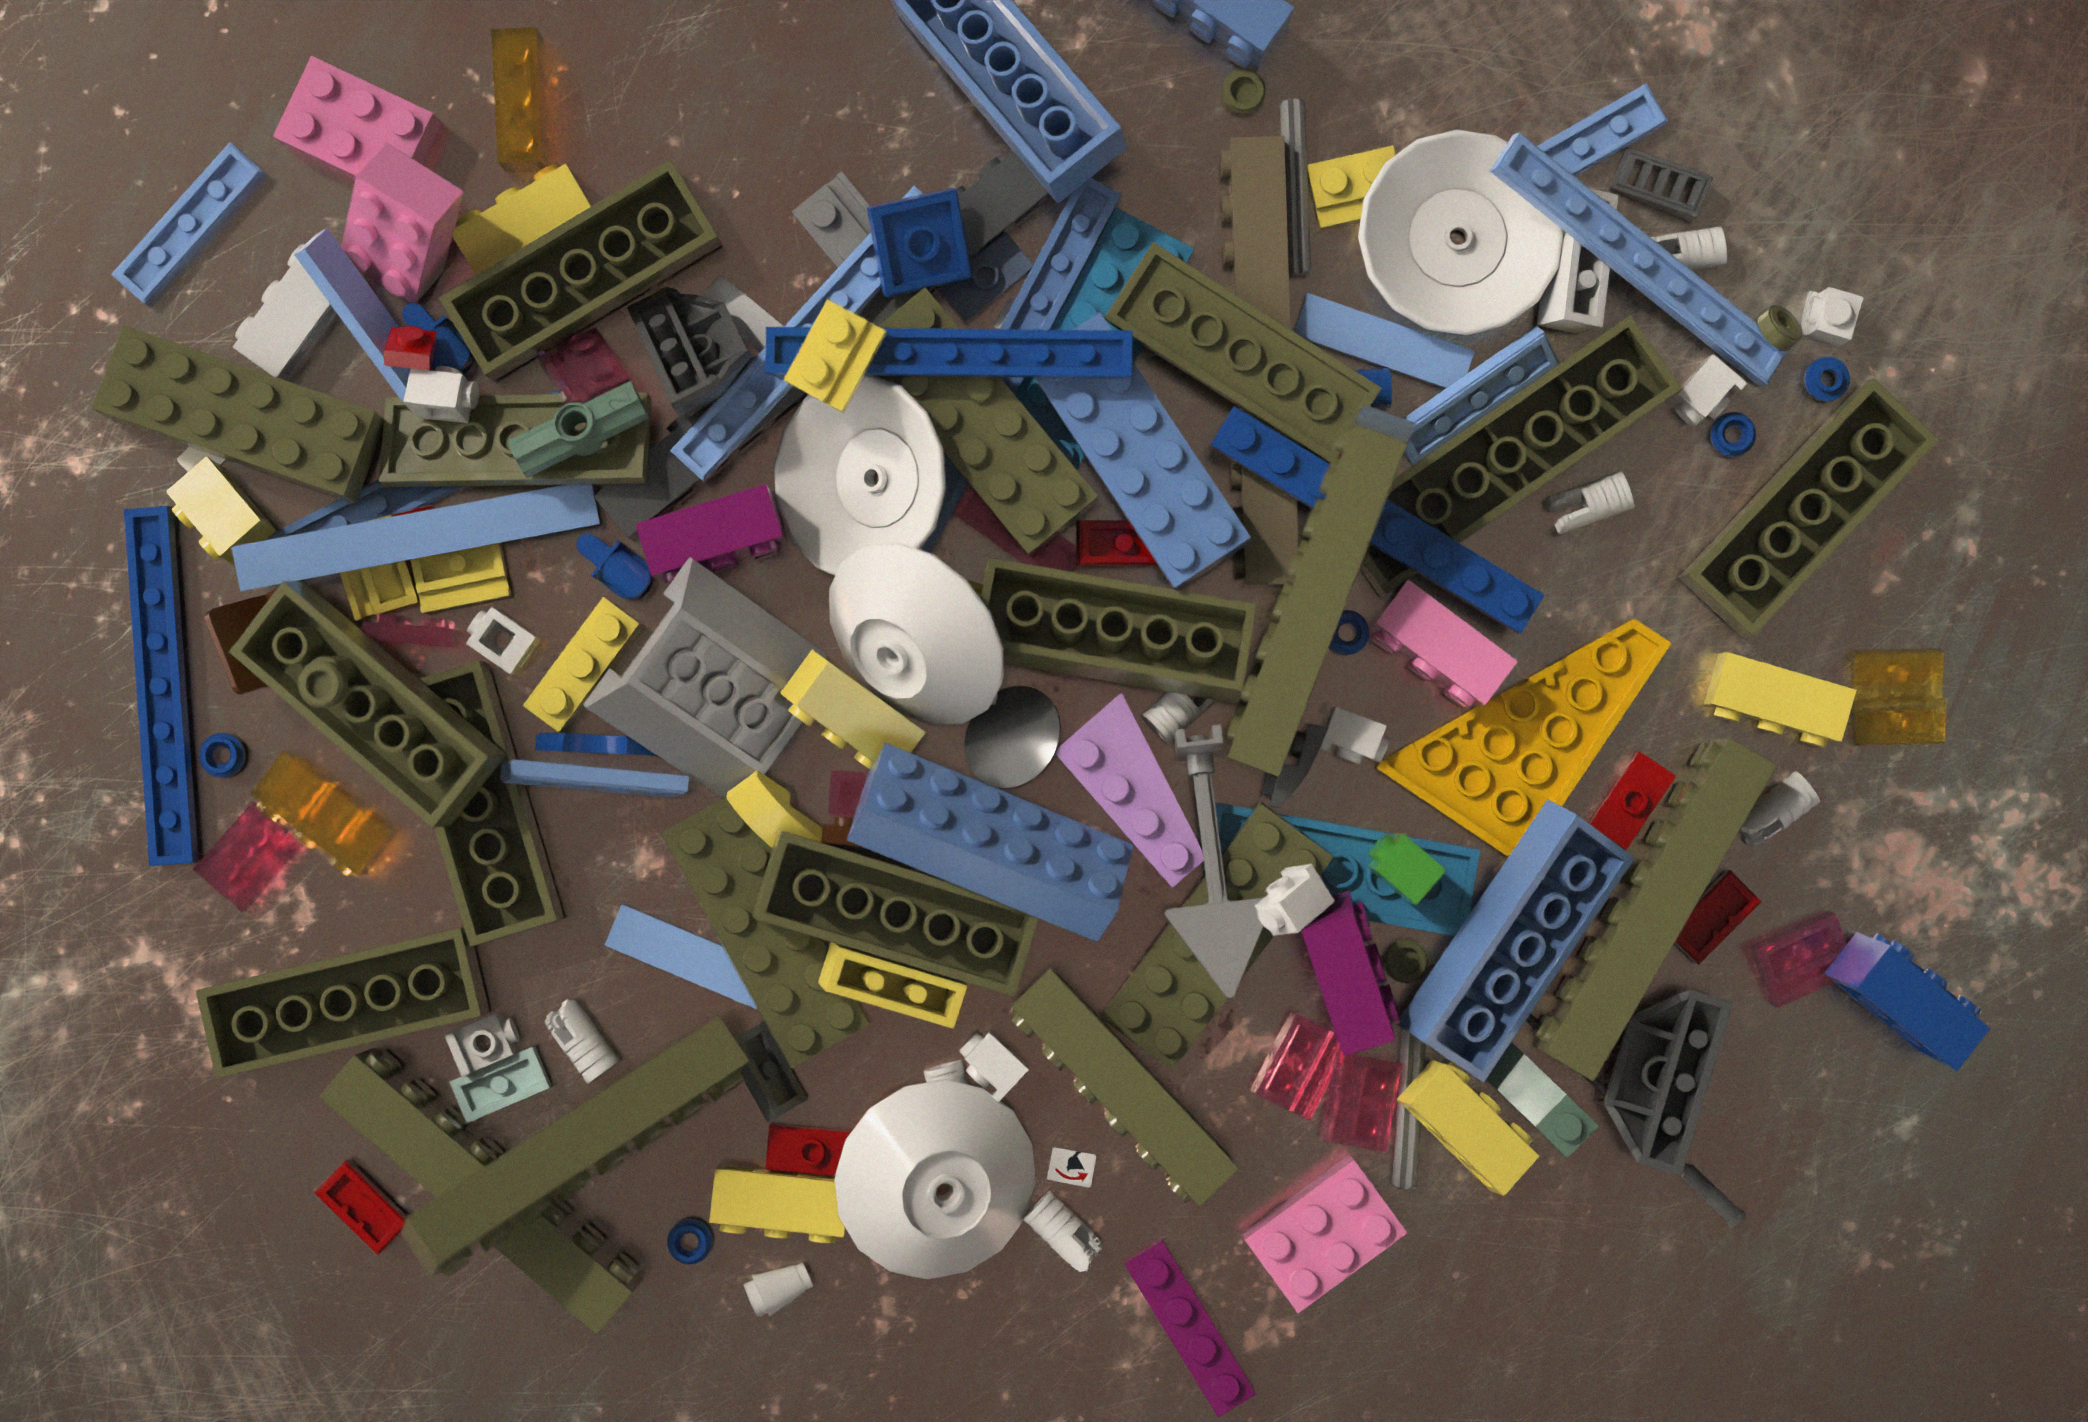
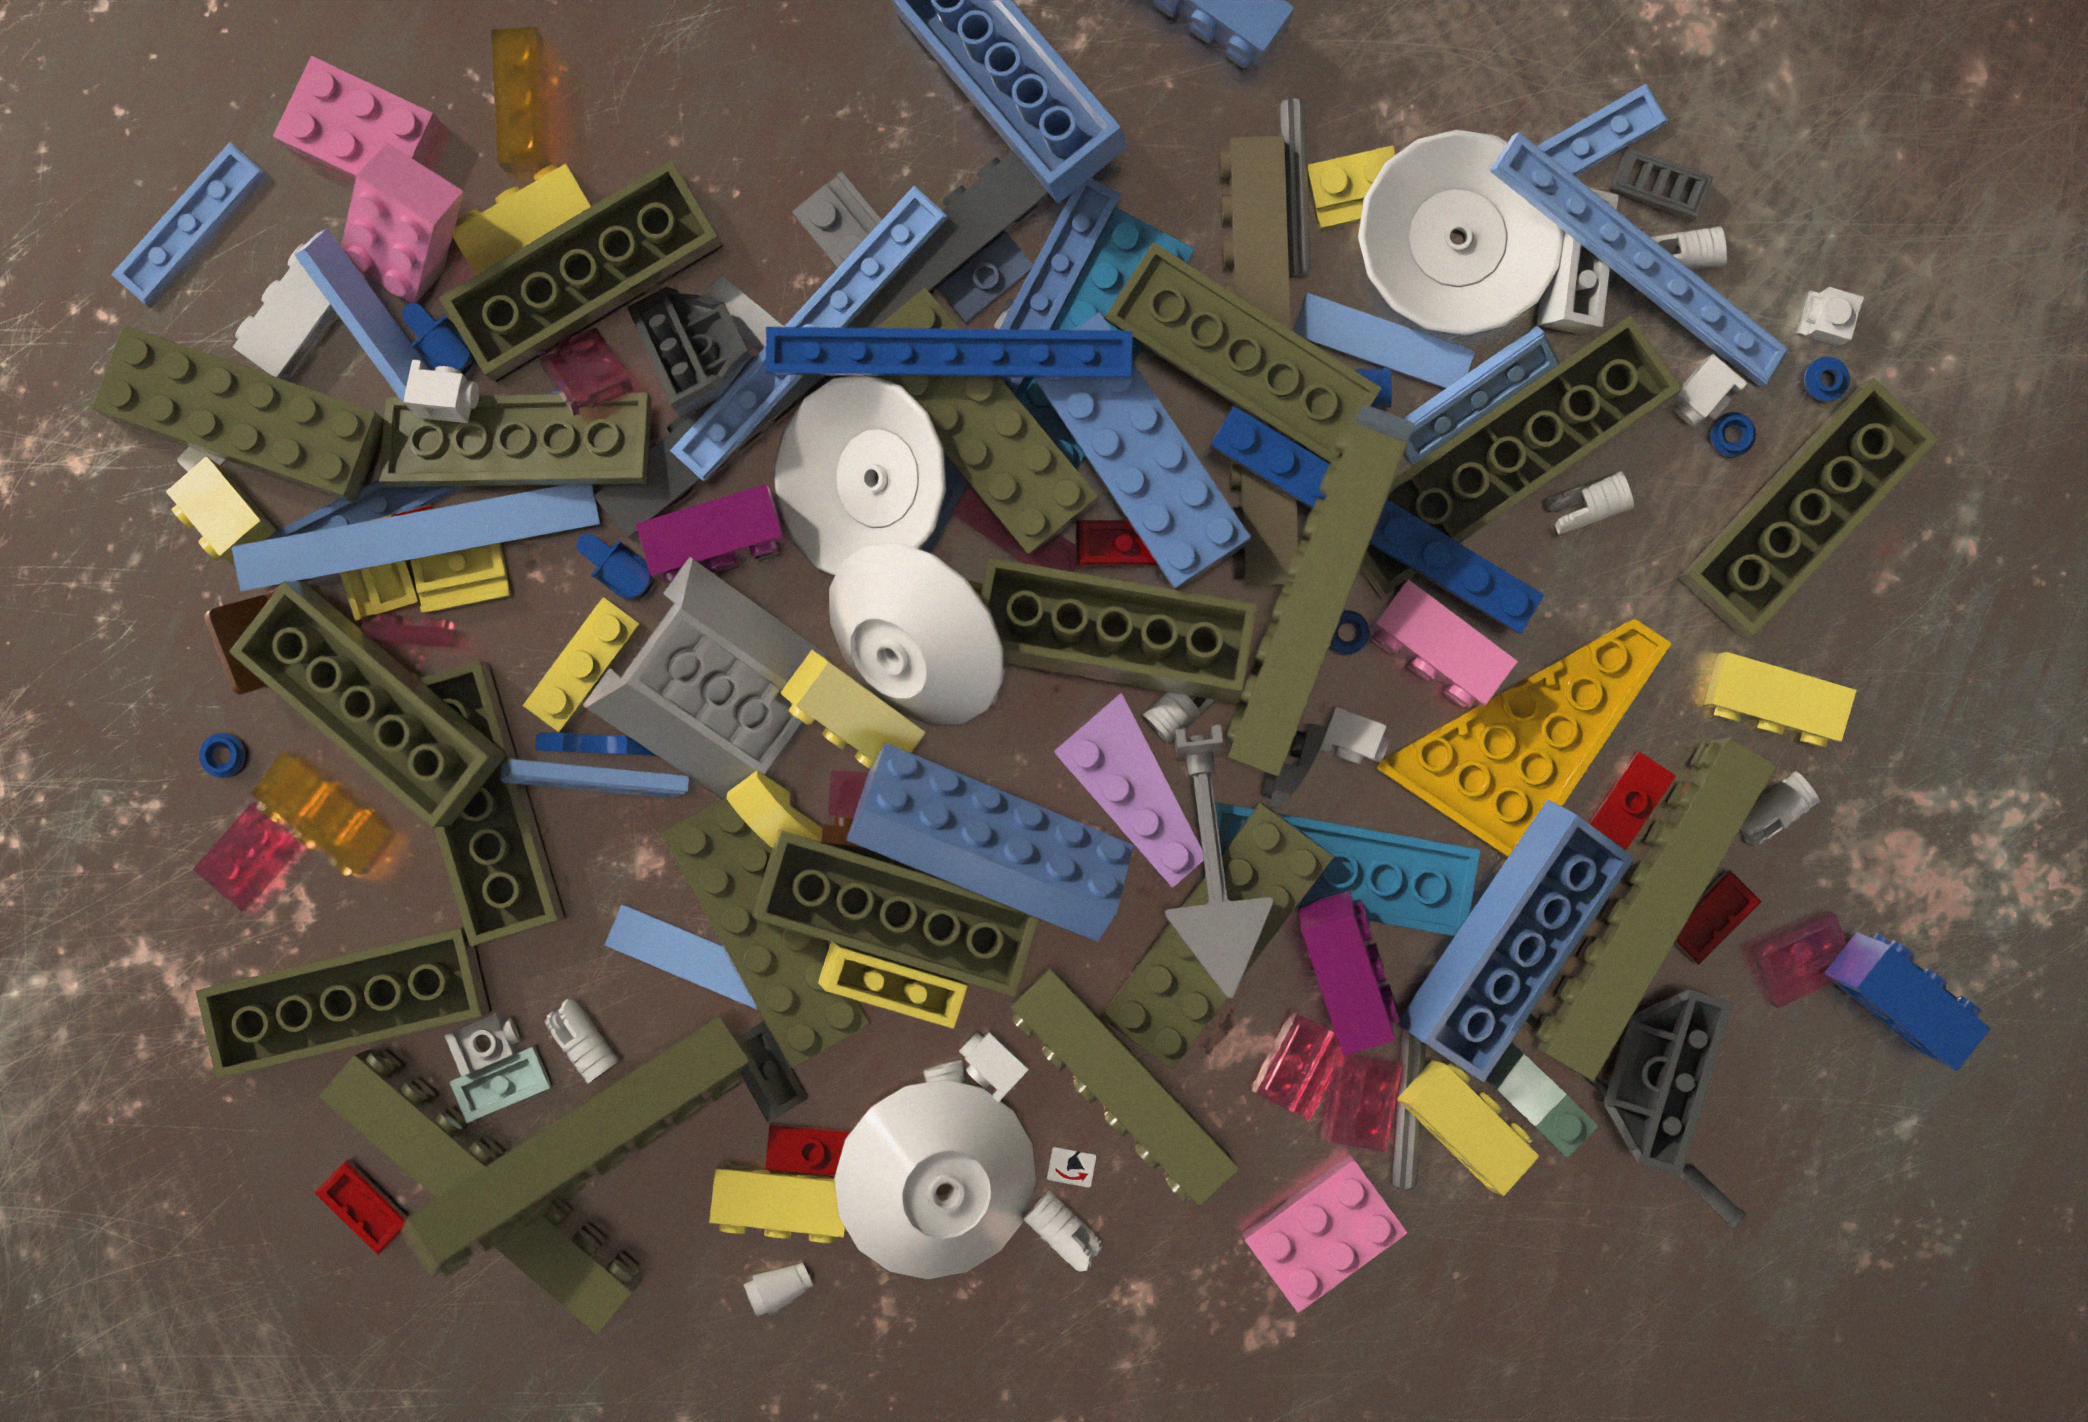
blue plate [124,506,198,866] -> none
olive tile [298,661,348,707] -> none
red plate [384,326,437,370] -> none
white brick [466,607,542,676] -> none
sand green piece [508,381,649,478] -> none
blue plate [667,1219,713,1265] -> none
light yellow plate [784,299,887,413] -> none
blue tile [867,188,973,297] -> none
dark grey shield [964,686,1061,789] -> none
magenta plate [1124,1239,1256,1418] -> none
olive tile [1221,68,1266,115] -> none
white brick [1255,864,1335,936] -> none
bright green brick [1366,833,1446,905] -> none
olive tile [1383,938,1429,983] -> none
olive tile [1758,305,1802,351] -> none
clear yellow slope [1850,648,1947,746] -> none

